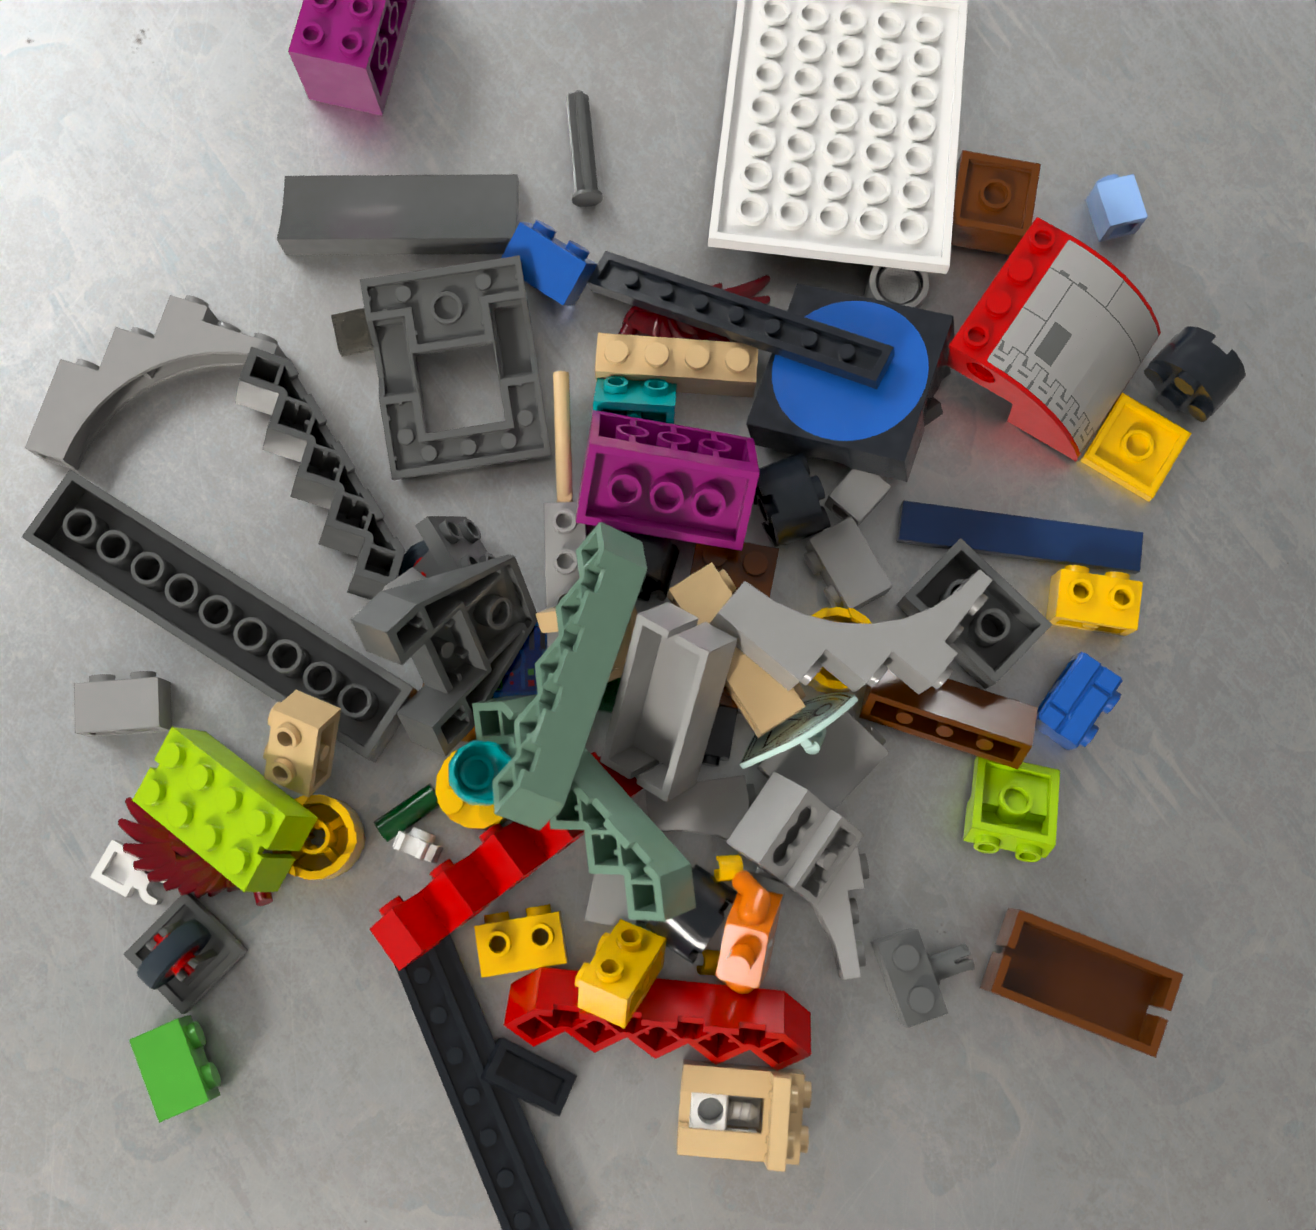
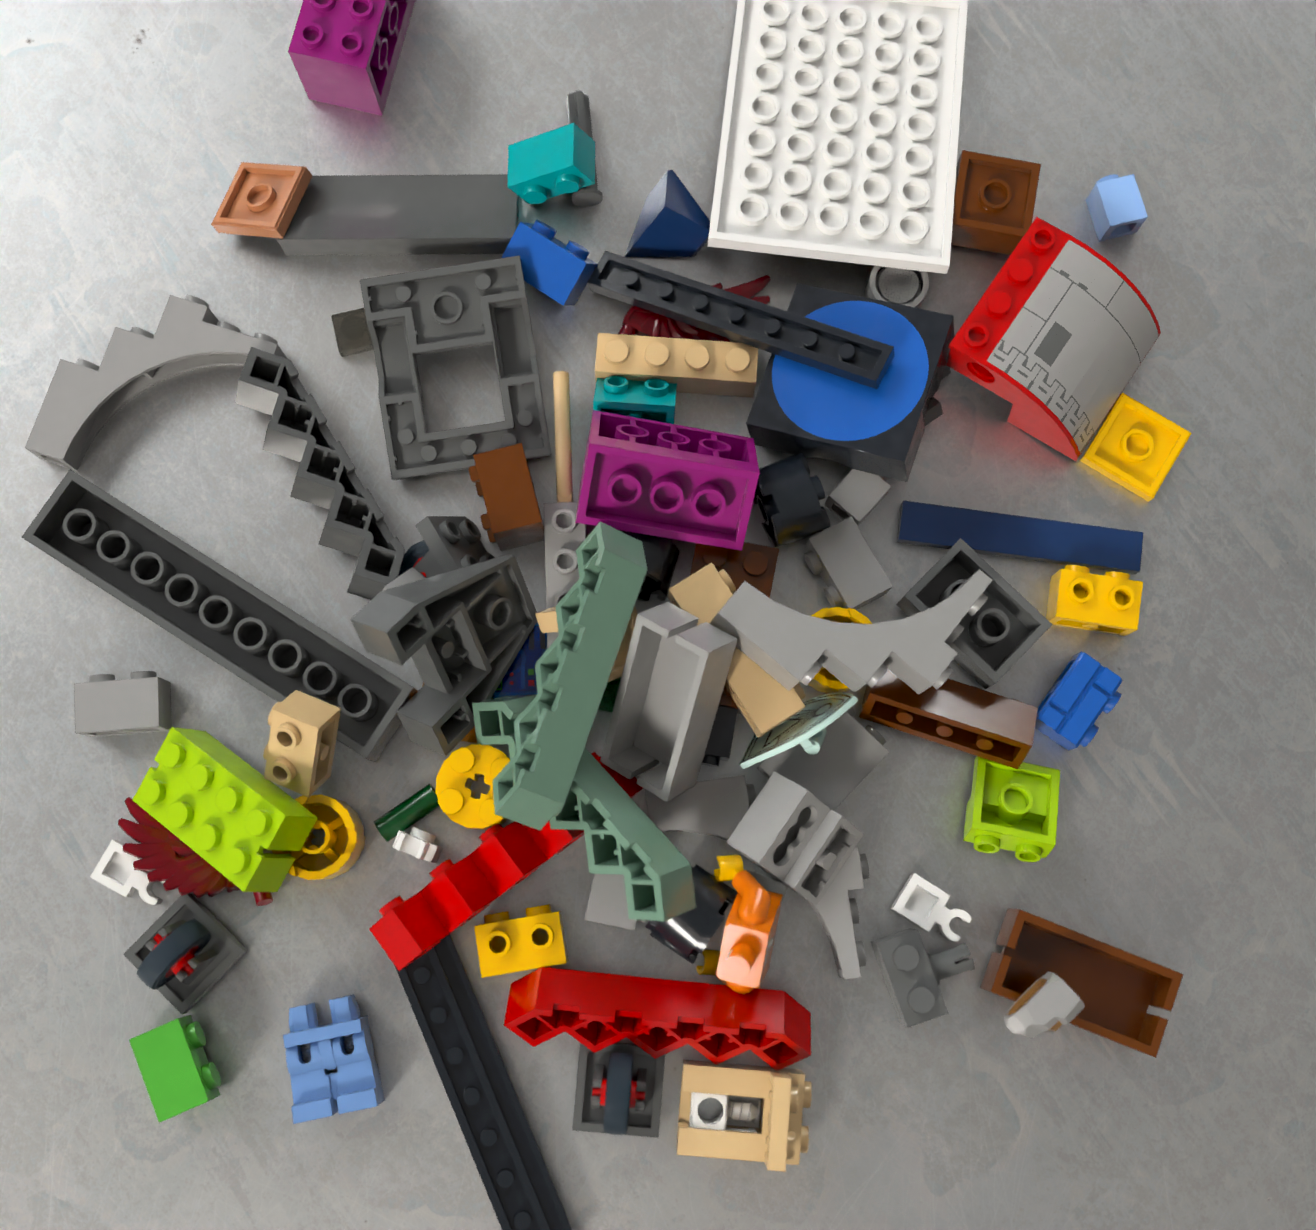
teal hair [448,741,512,806] -> none
black tile [480,1037,577,1117] -> none
yellow brick [575,919,667,1028] -> none
black brick [1143,326,1246,422] -> none
none -> nougat tile [211,162,312,239]
none -> medium blue hips [283,994,385,1124]
none -> reddish brown container [468,443,544,551]
none -> teal brick [507,123,595,205]
none -> dark grey plate [572,1043,665,1138]
none -> dark blue slope [624,169,710,258]
none -> white plate [890,873,972,942]
none -> light grey rock [1004,972,1085,1039]

